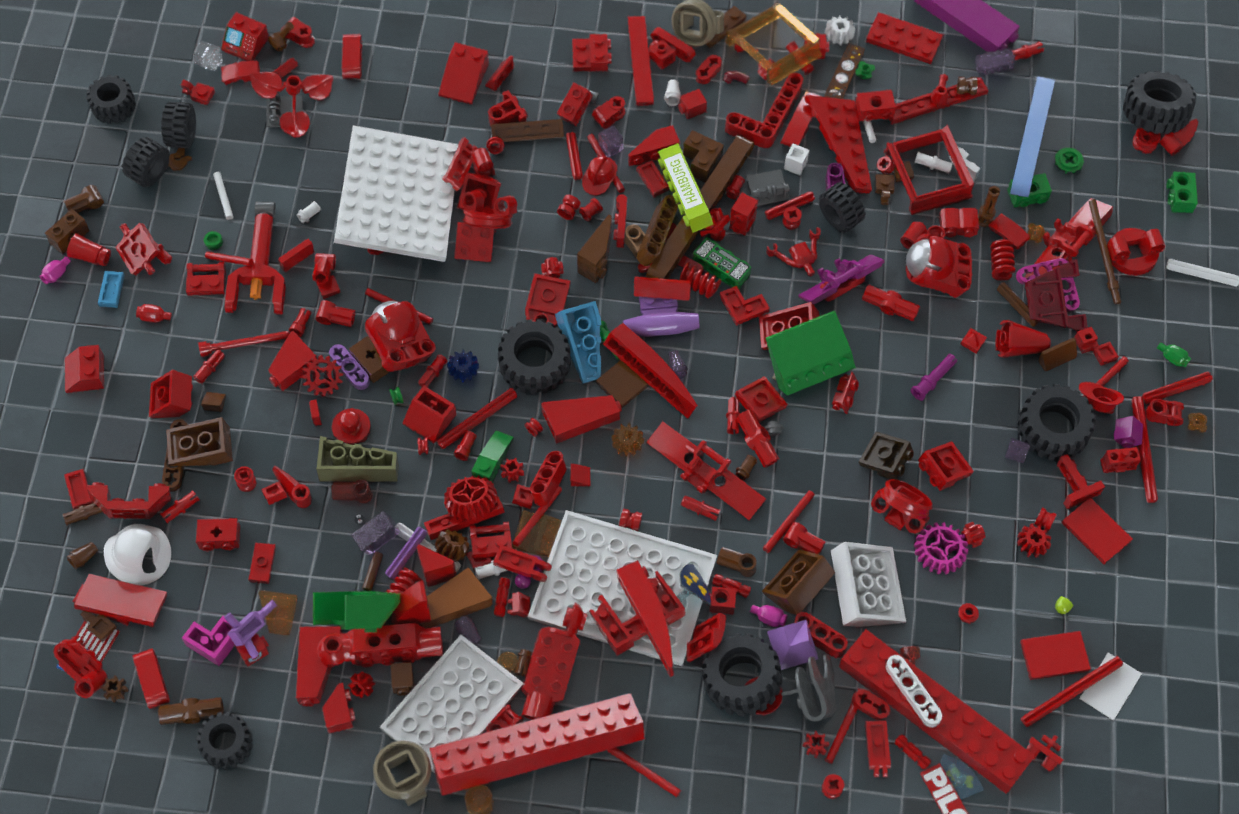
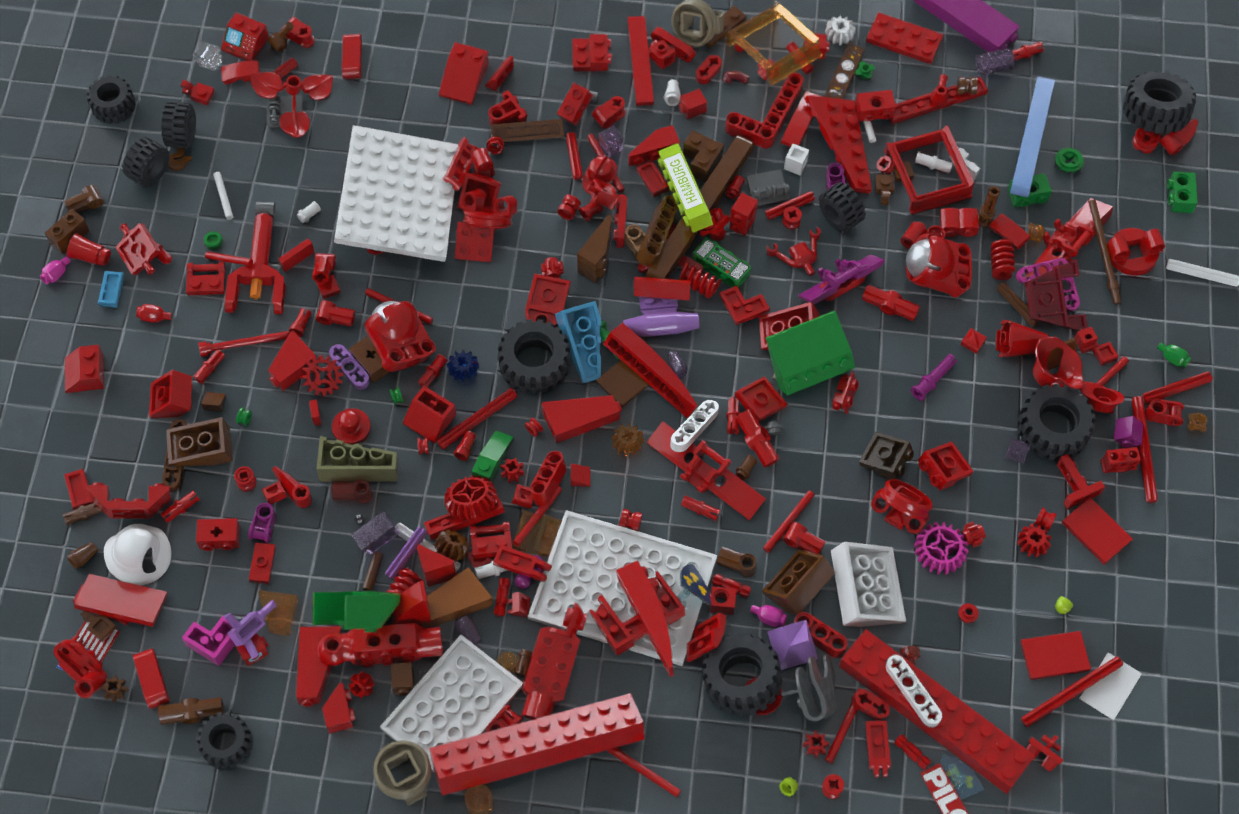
none -> green bush [236,407,252,426]
none -> magenta piece [248,503,276,543]
none -> red piece [587,178,619,210]
none -> white beam [670,400,719,452]
none -> lime hinge [779,777,798,796]
none -> red piece [1033,337,1085,389]

